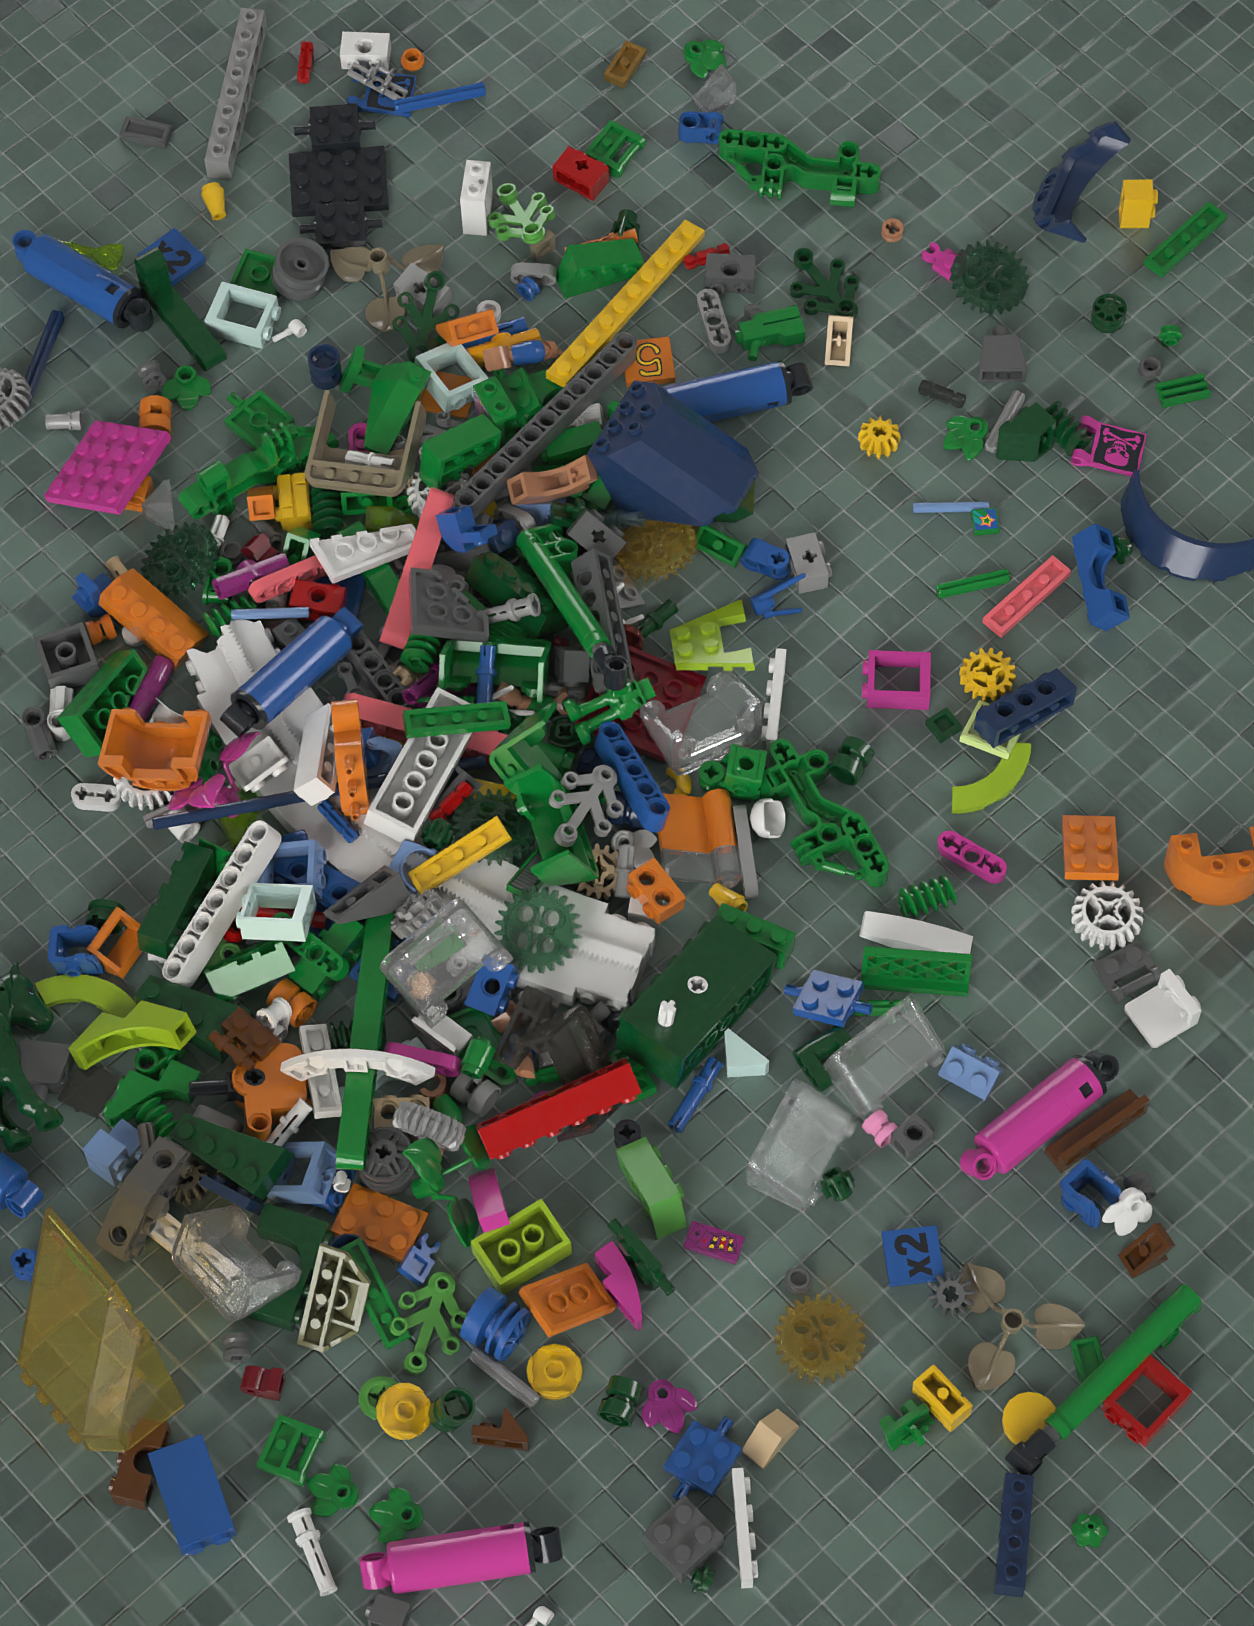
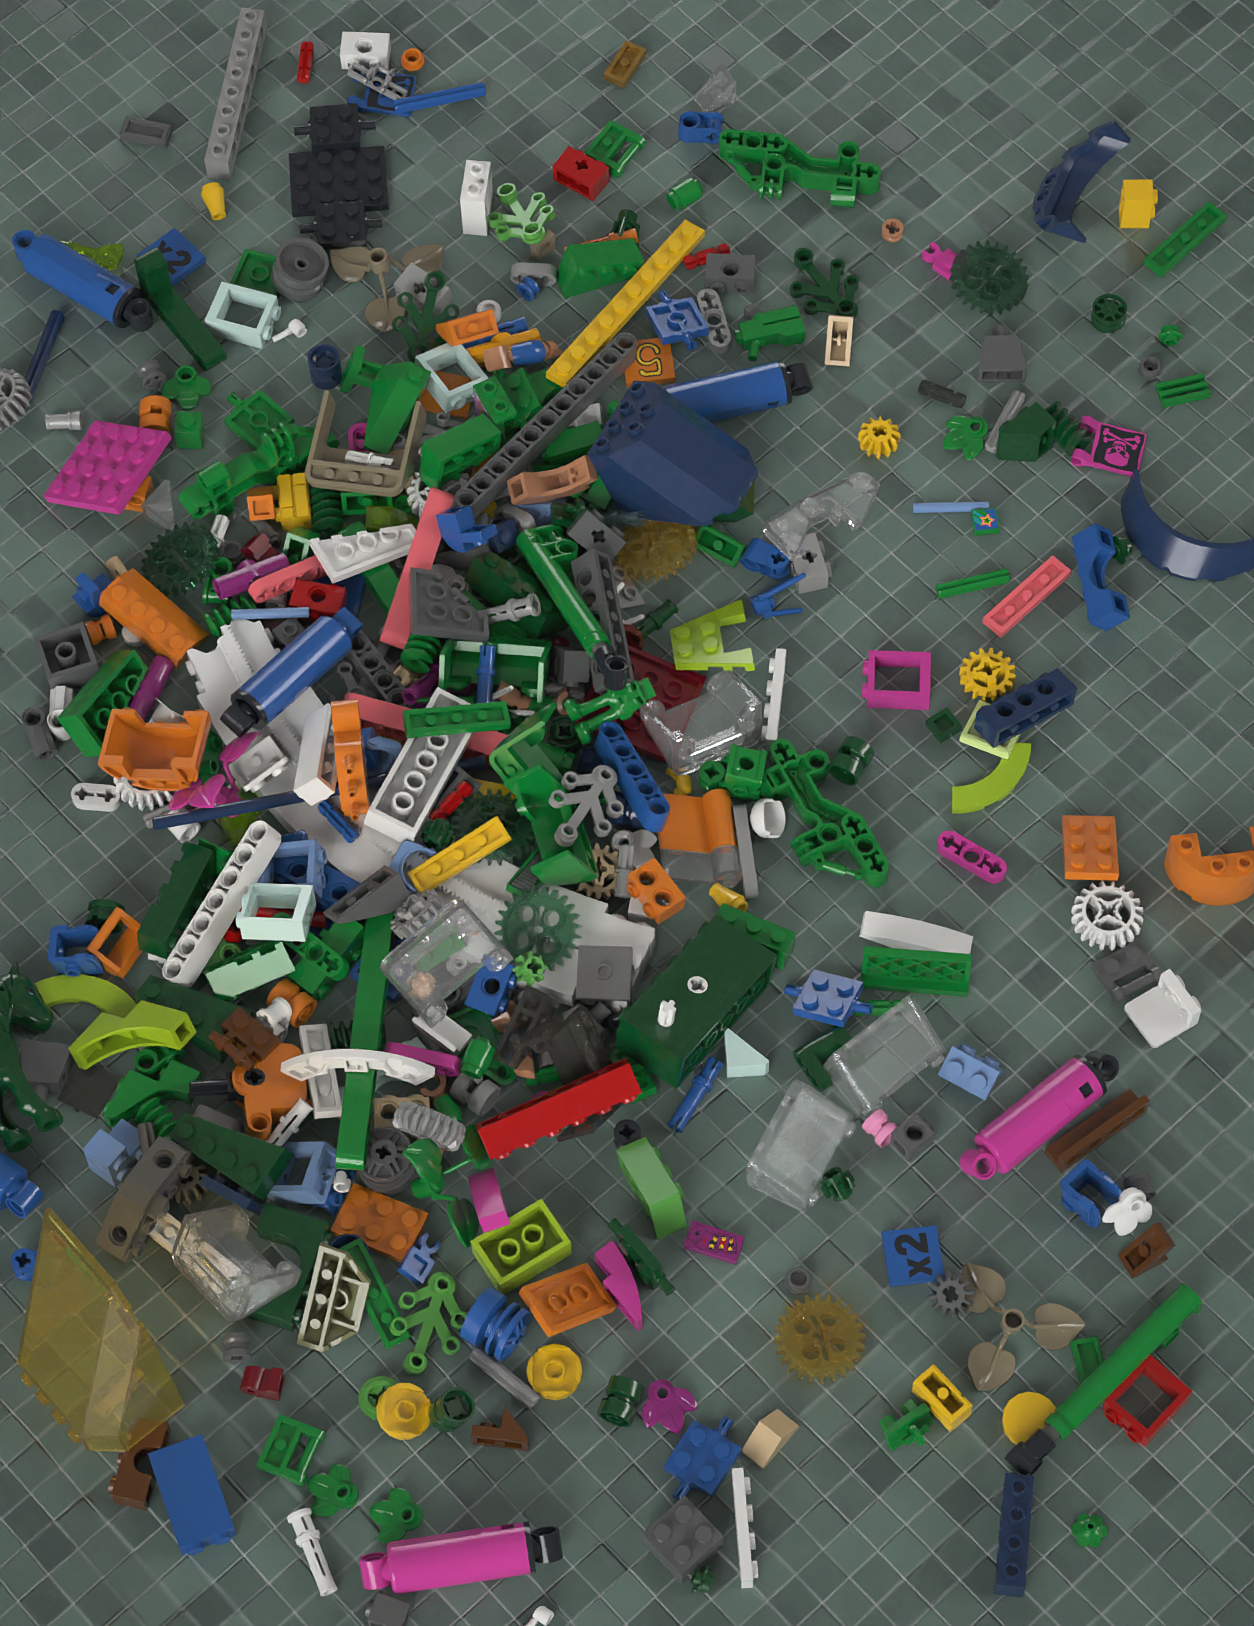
green plate [683,39,727,79] -> none
green piece [898,875,957,918] -> none
none -> green brick [174,411,205,449]
none -> bright green gear [511,951,548,987]
none -> dark grey plate [576,945,633,1002]
none -> blue plate [645,290,709,350]
none -> green brick [666,177,703,211]
none -> clear windscreen [763,472,880,562]

